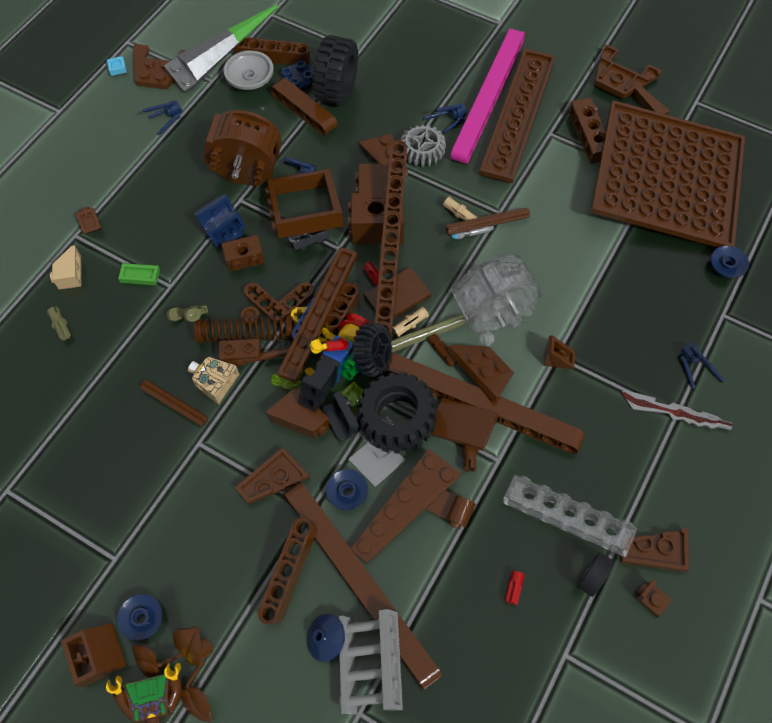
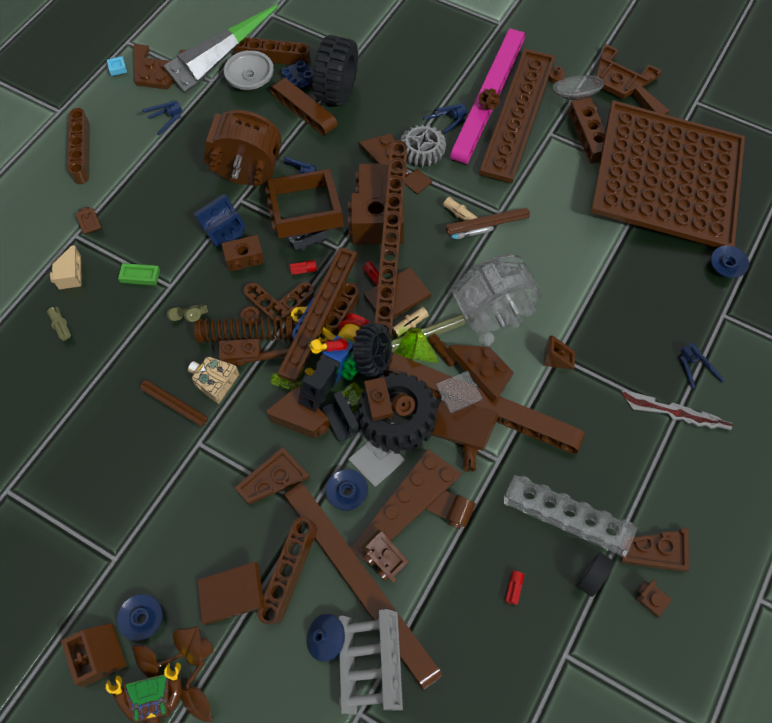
none -> reddish brown beam [68,108,90,184]
none -> reddish brown tile [198,562,264,625]
none -> red piece [290,260,317,275]
none -> reddish brown bracket [360,530,409,583]
none -> reddish brown plate [364,377,393,421]
none -> reddish brown tile [392,393,415,416]
none -> clear neon green slope [395,327,439,363]
none -> reddish brown piece [405,169,433,194]
none -> clear piece [436,371,483,414]
none -> reddish brown gear [479,88,500,110]
none -> reddish brown tile [548,66,565,84]
none -> clear dish [553,75,604,100]

